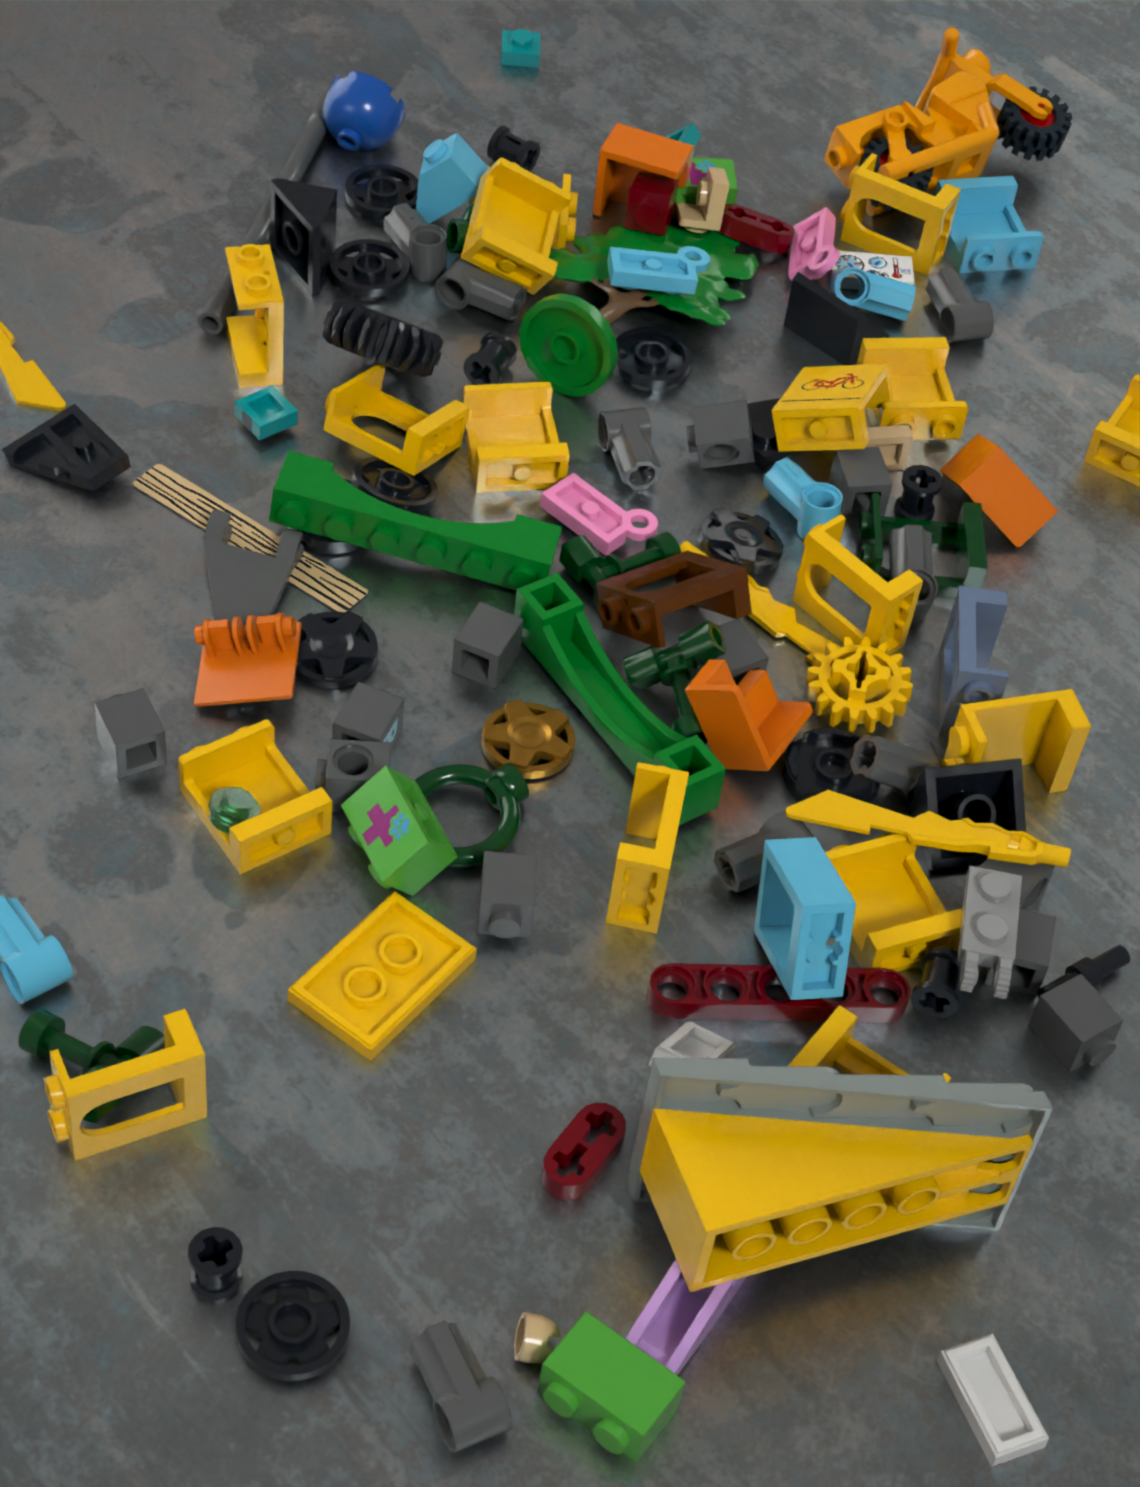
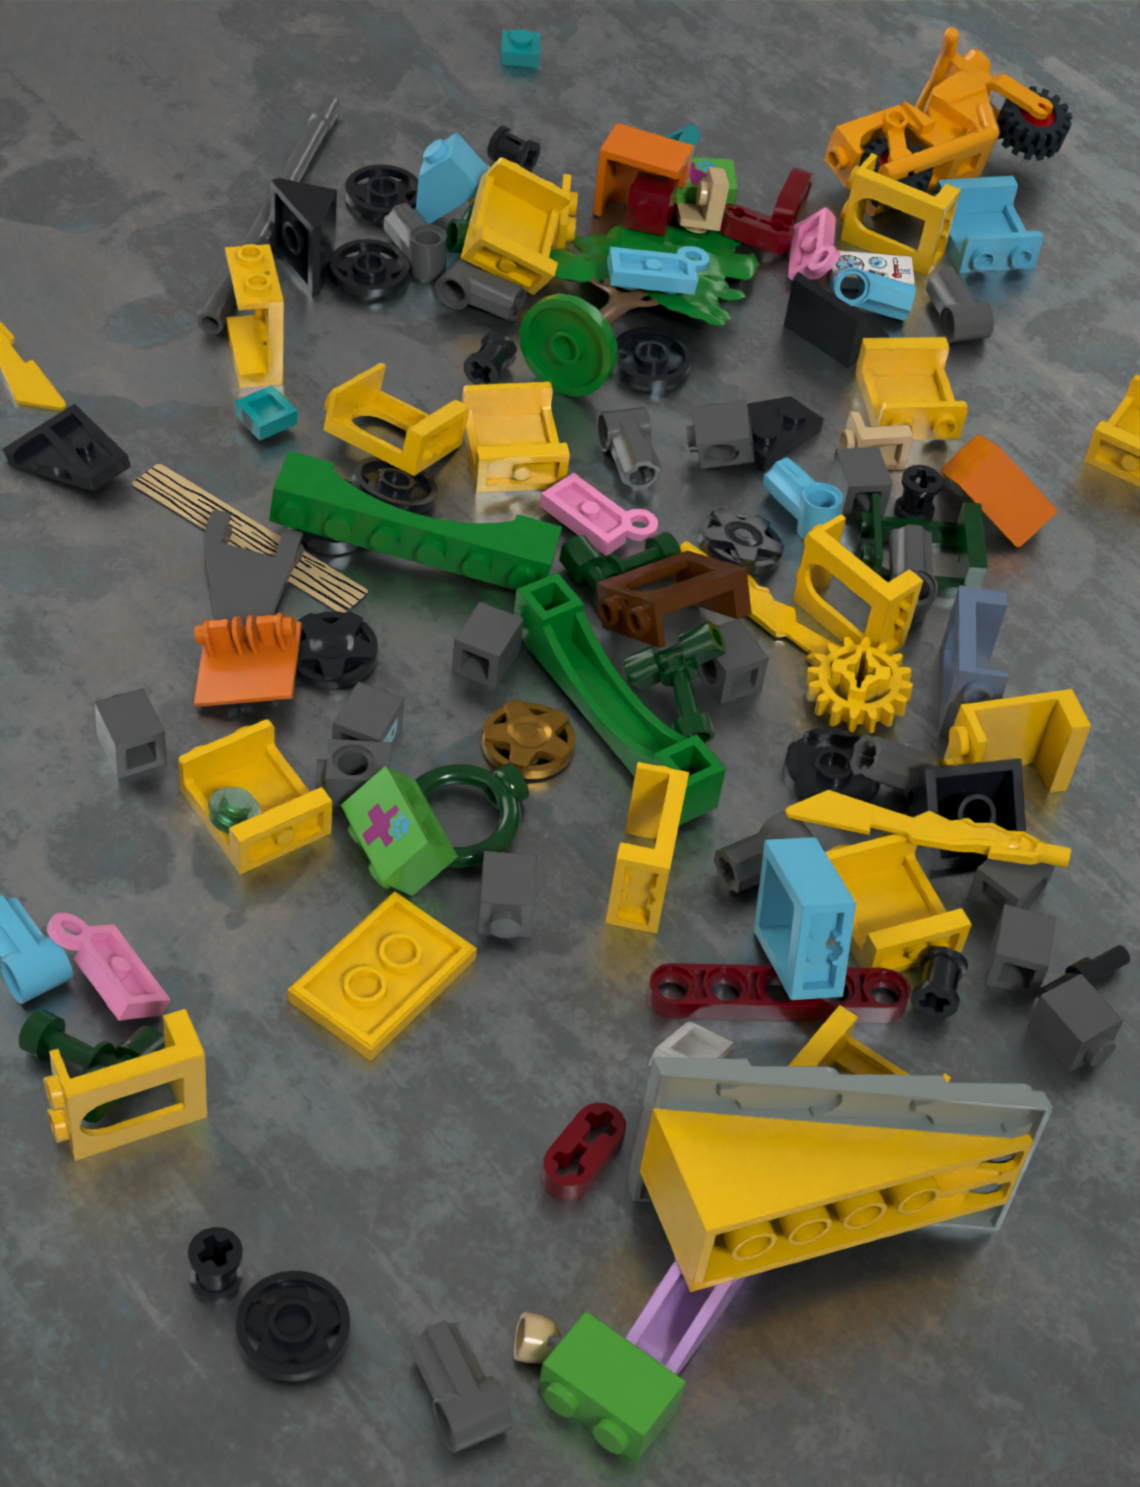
blue cylinder [322,71,406,151] -> none
black gear [322,299,443,377] -> none
orange panel [685,659,813,771] -> none
yellow panel [771,363,893,452] -> none
white tile [936,1333,1049,1467] -> none
light grey hinge [957,866,1022,999] -> none
none -> bright pink hinge [47,913,171,1021]
none -> dark red beam [772,168,814,227]

